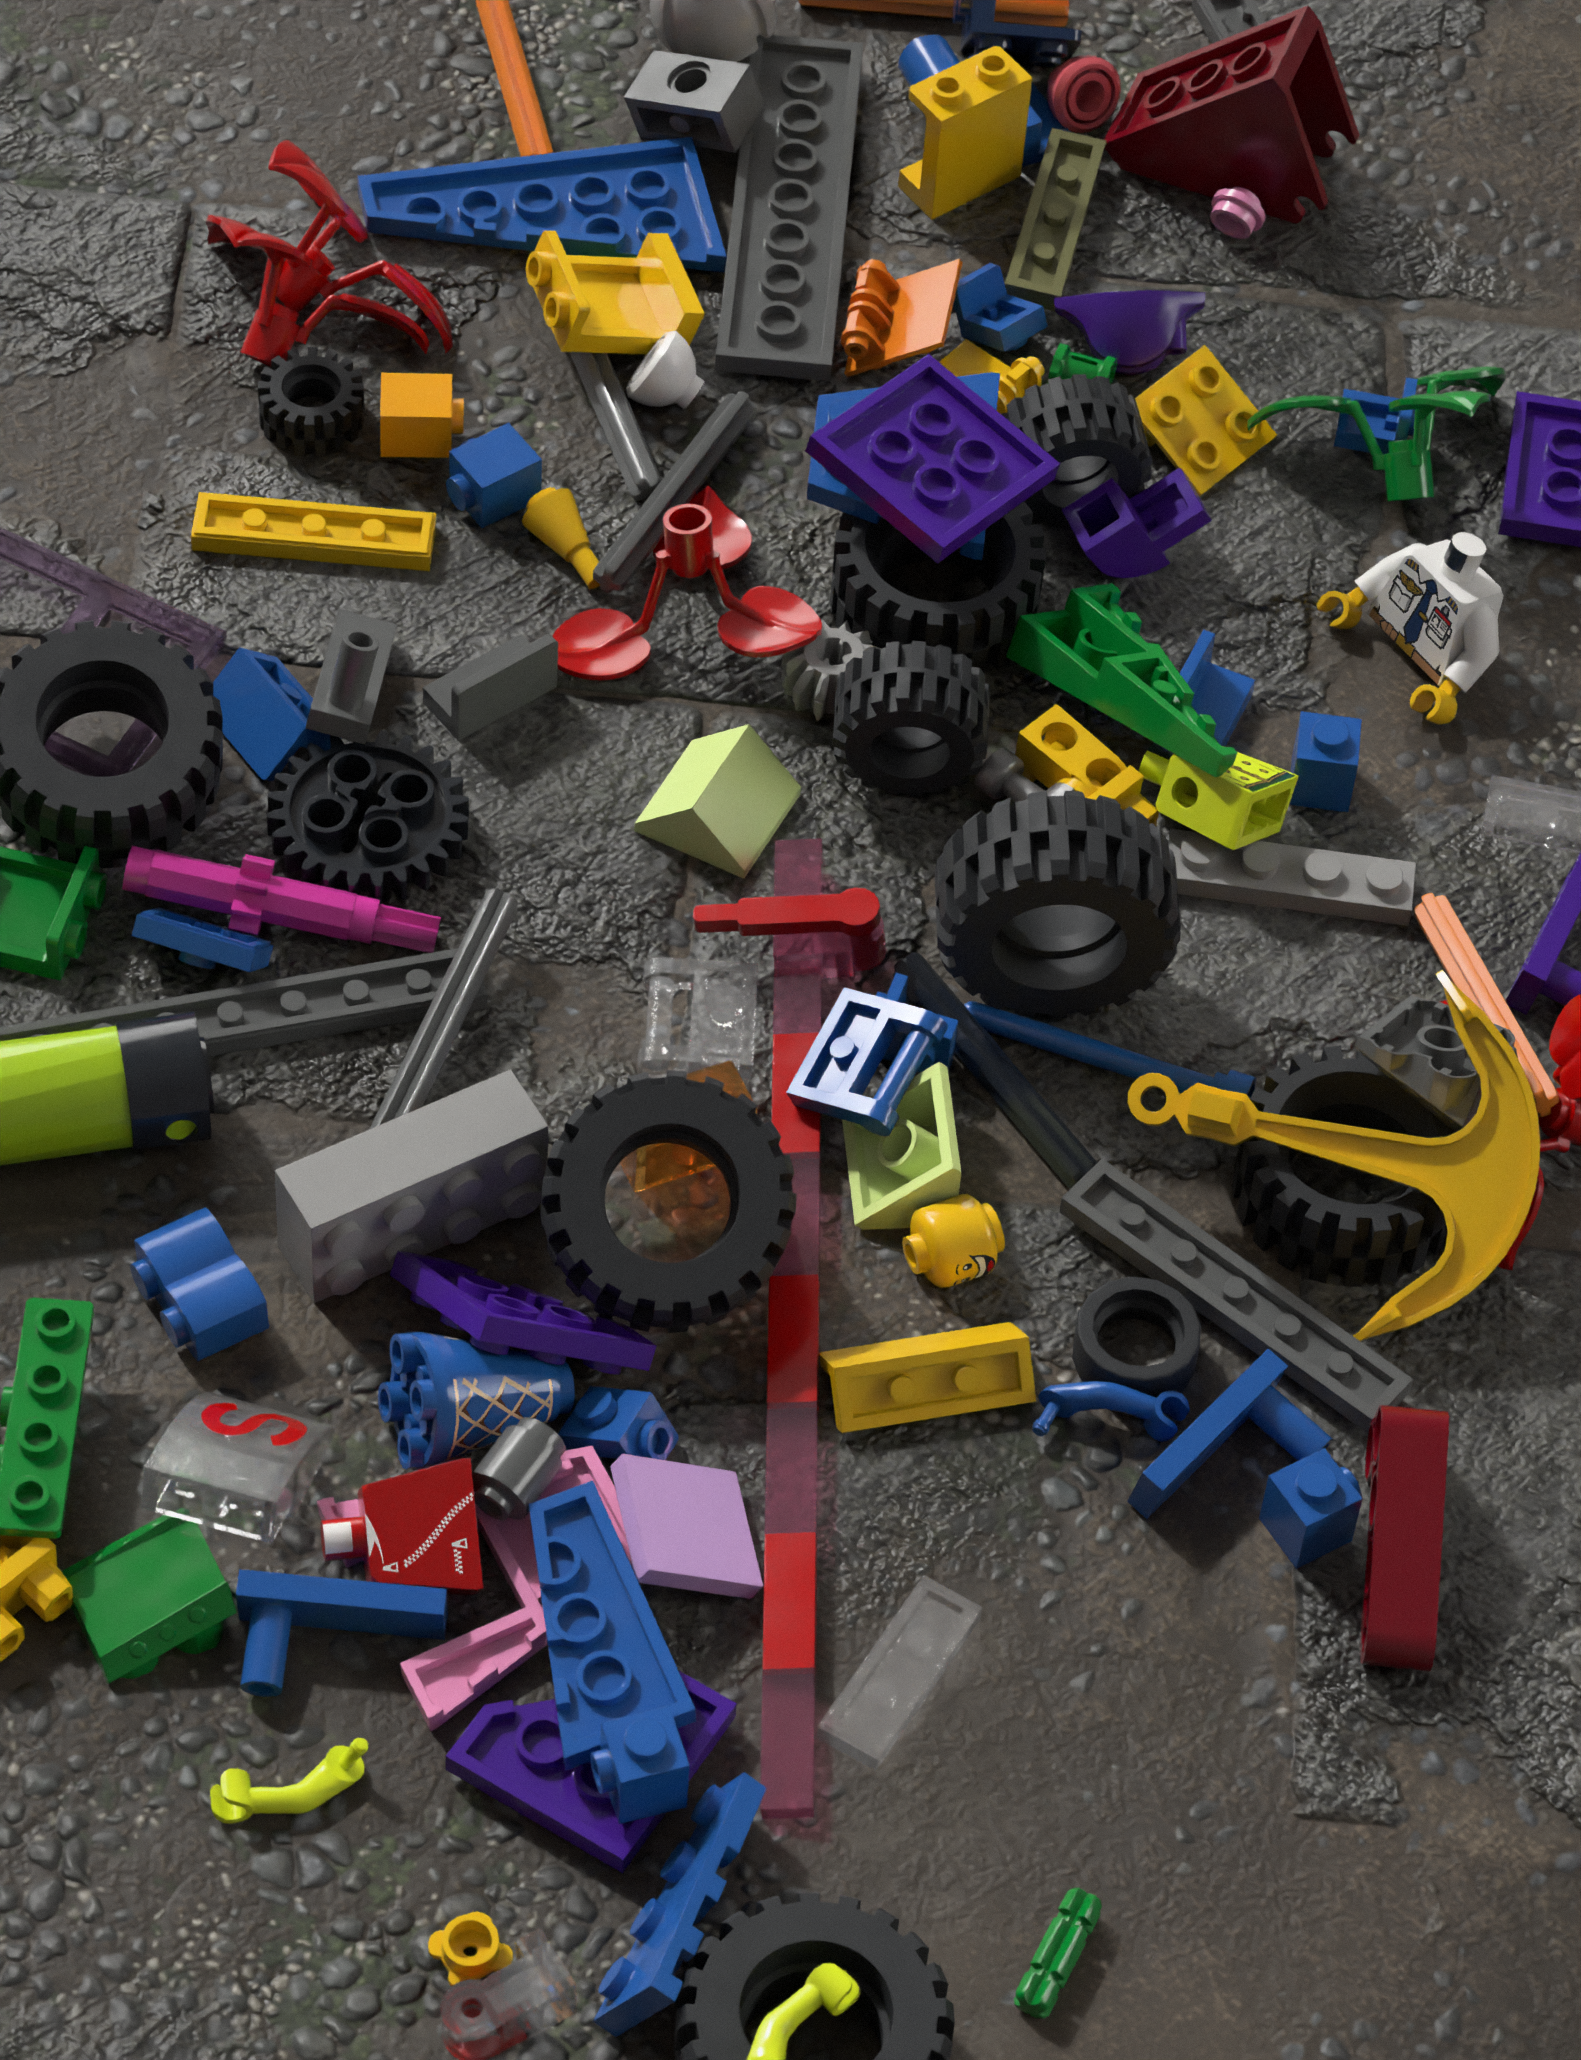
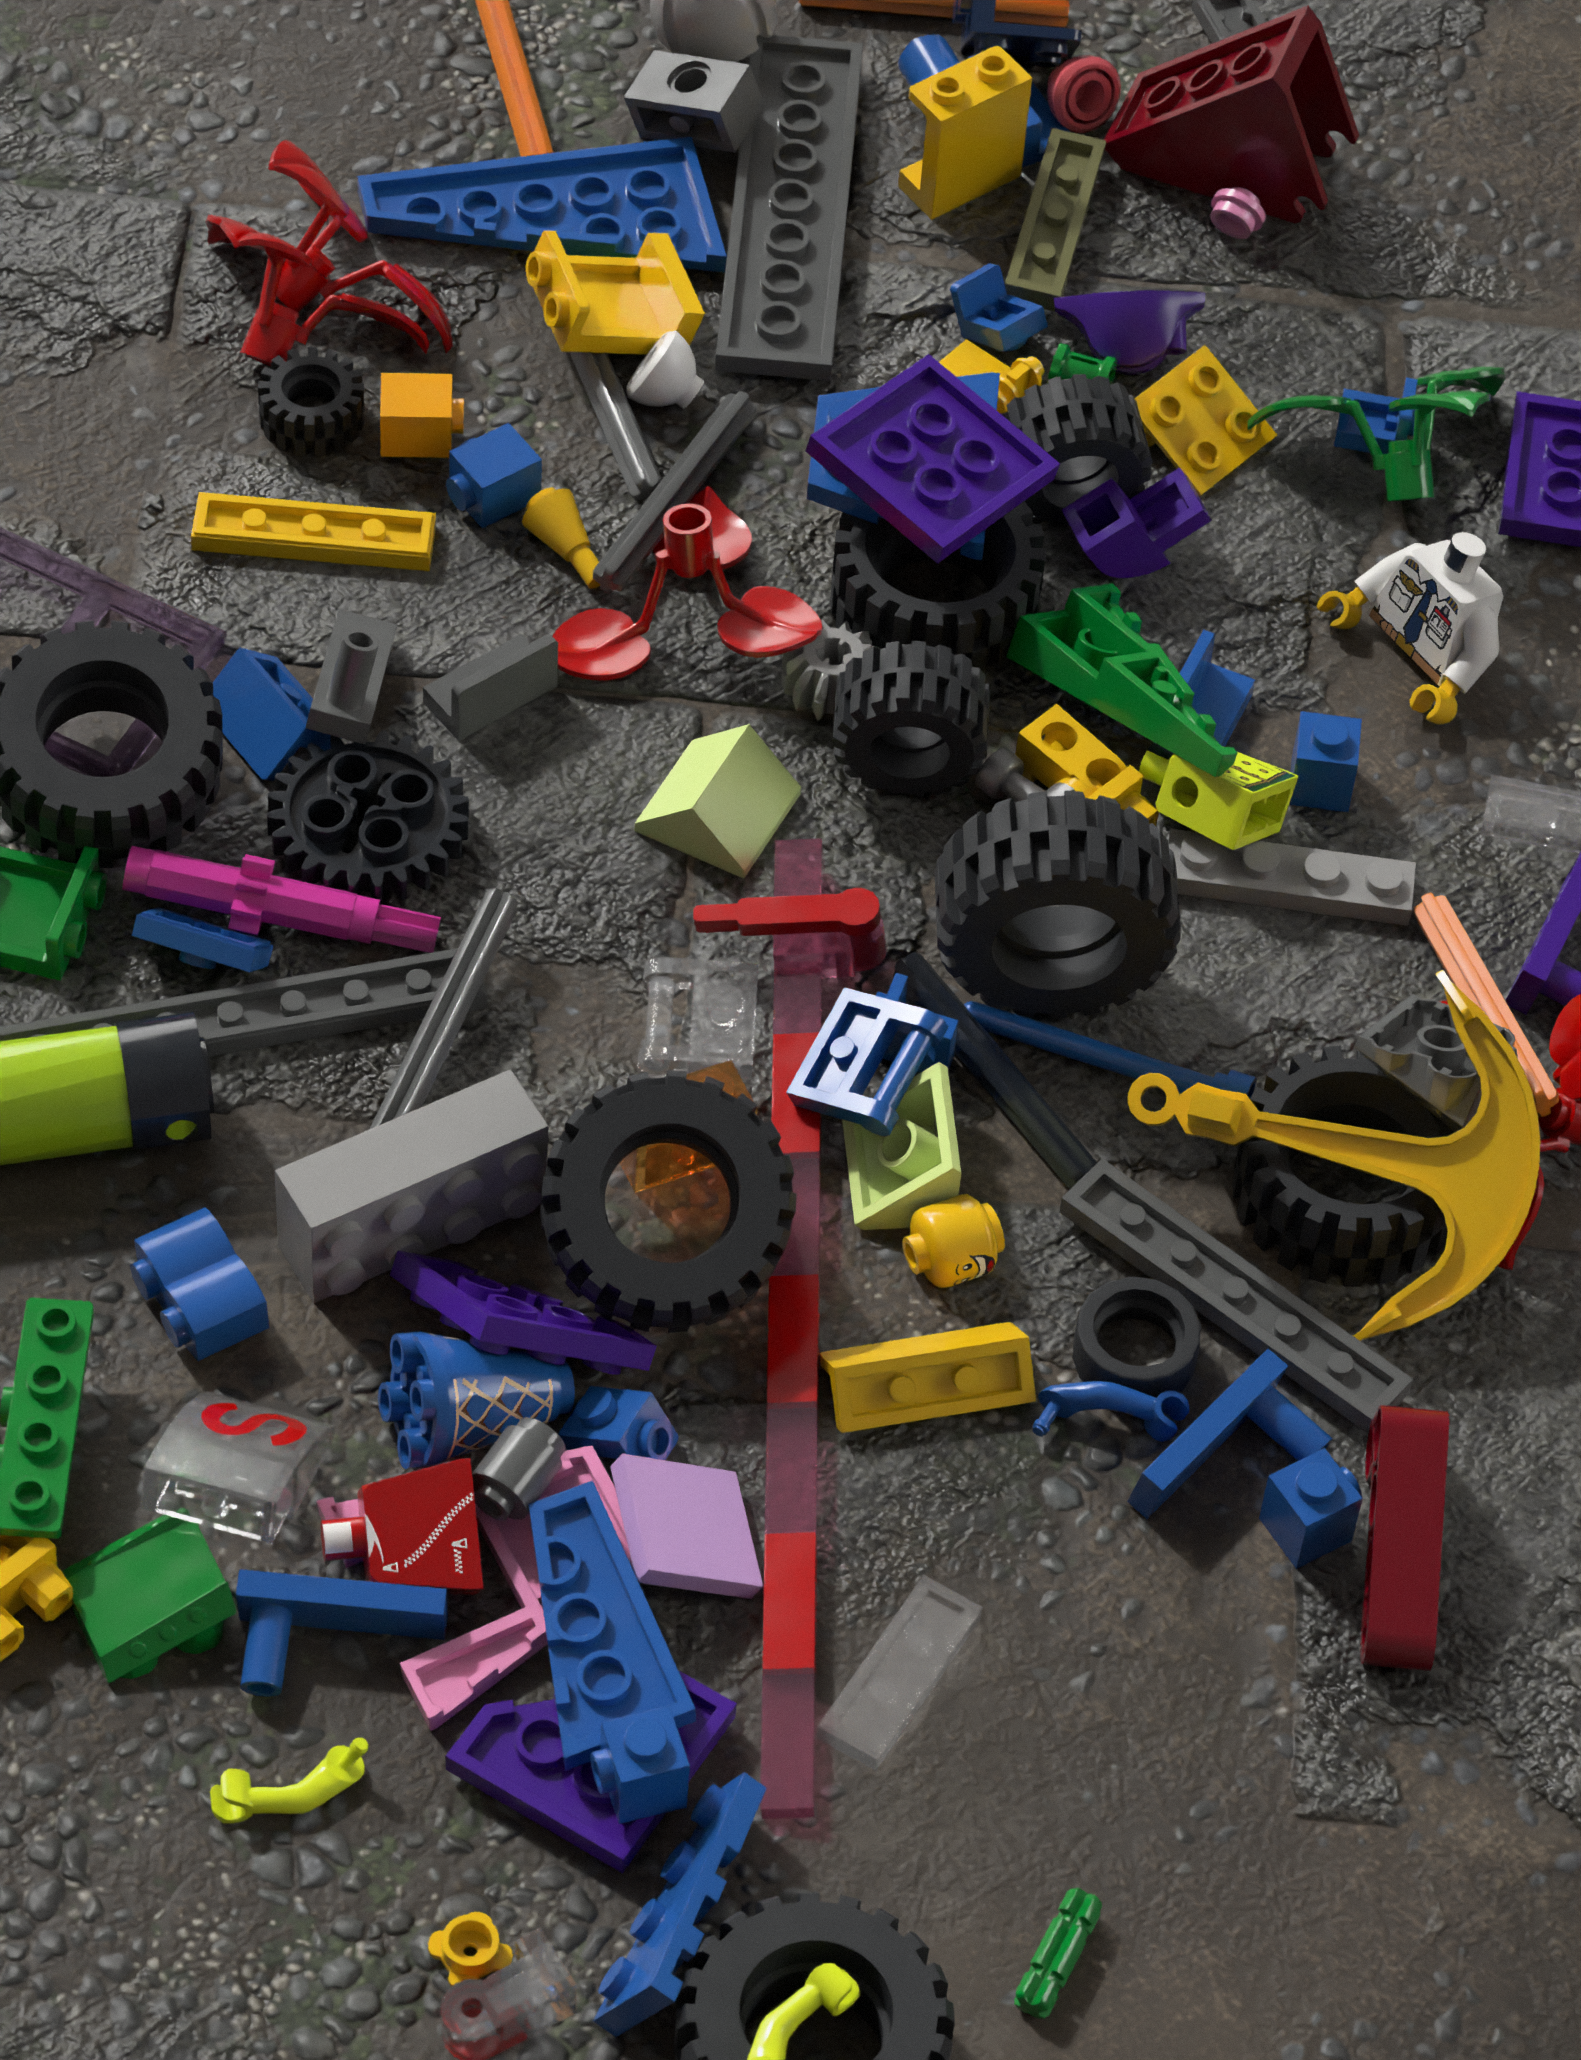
orange hinge [841,259,963,377] -> none

